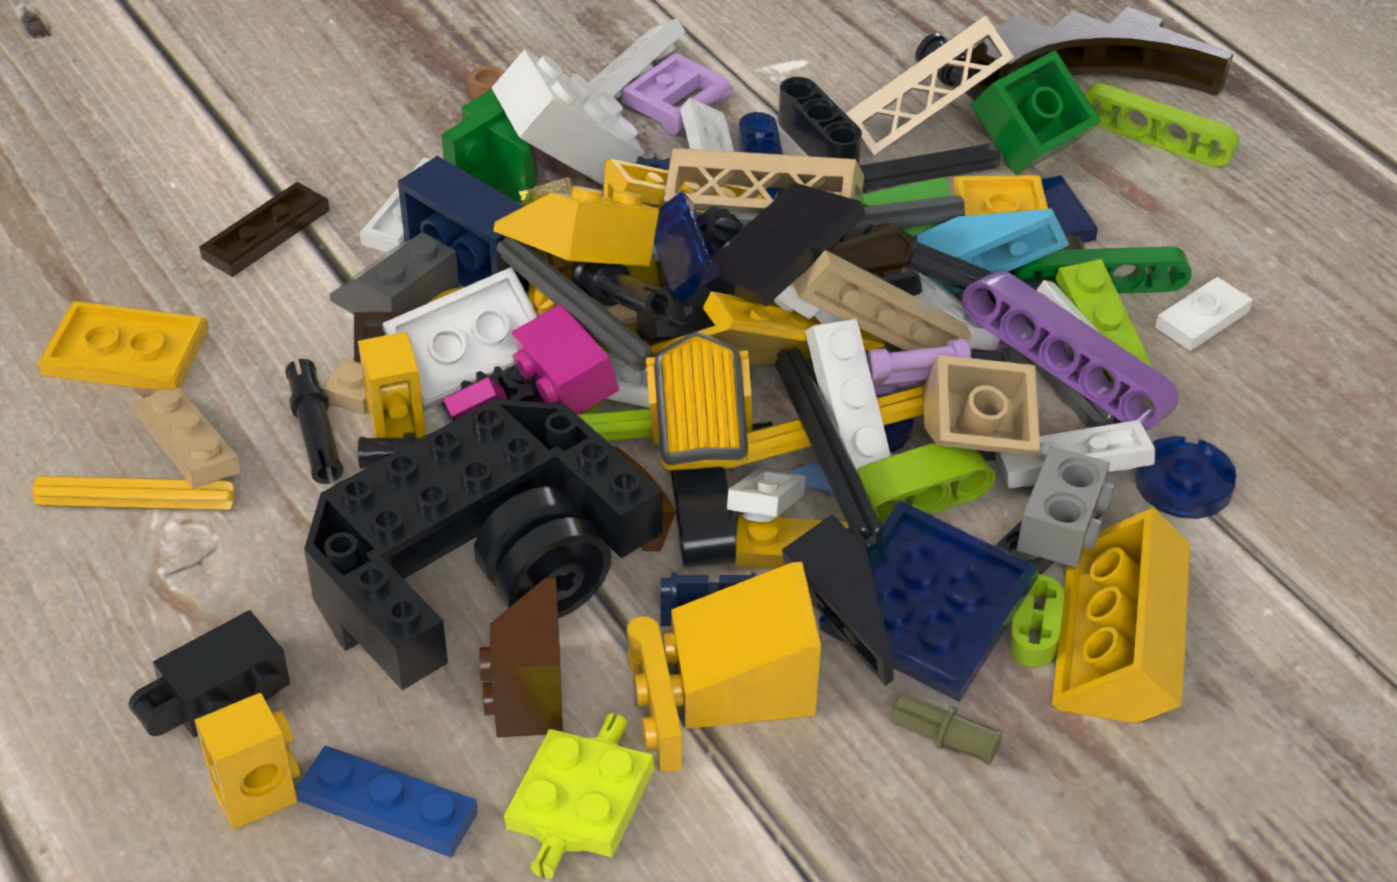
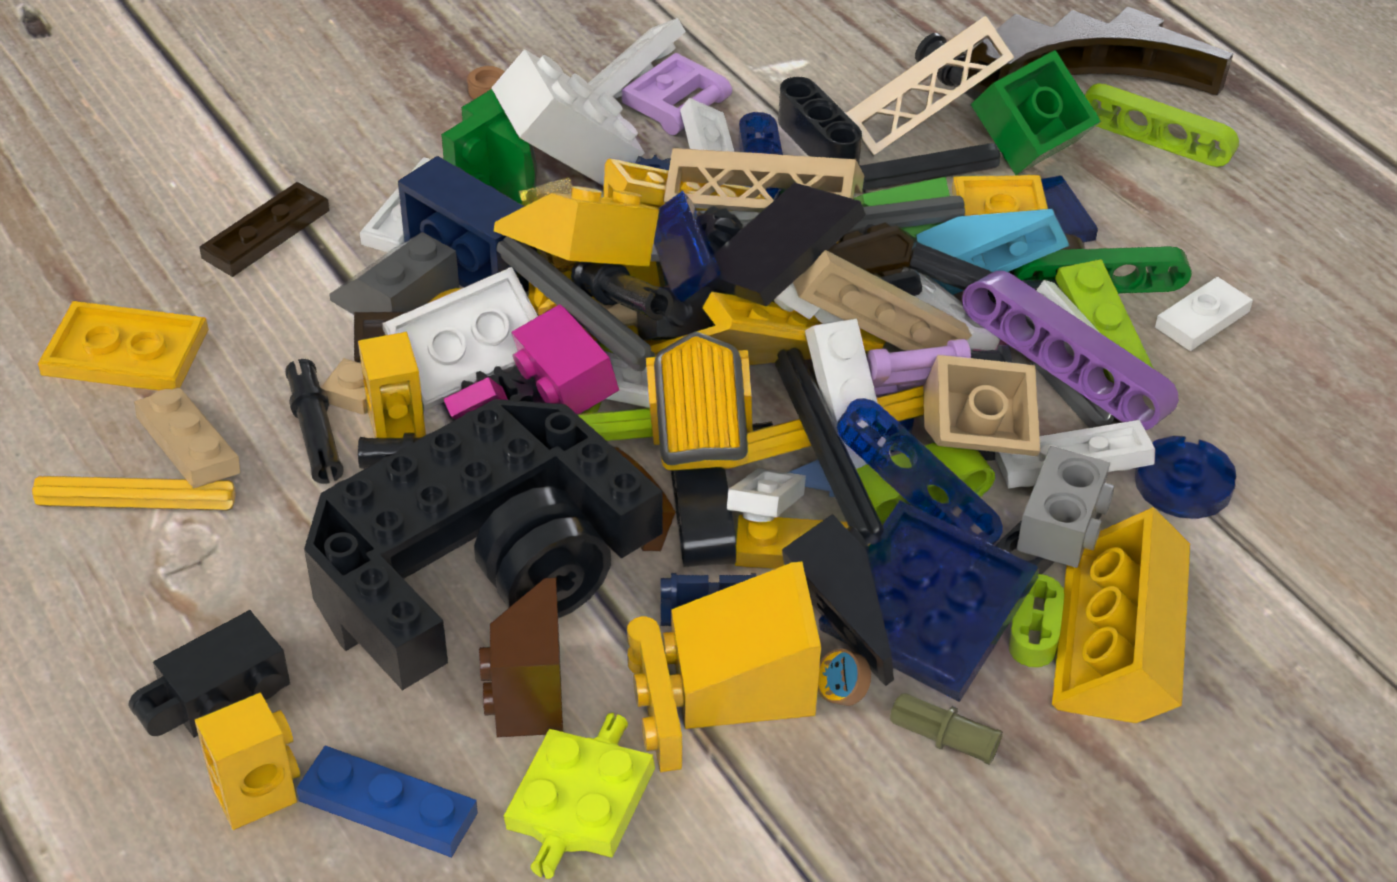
none -> tile [818,649,871,706]
none -> clear blue beam [837,398,1003,556]

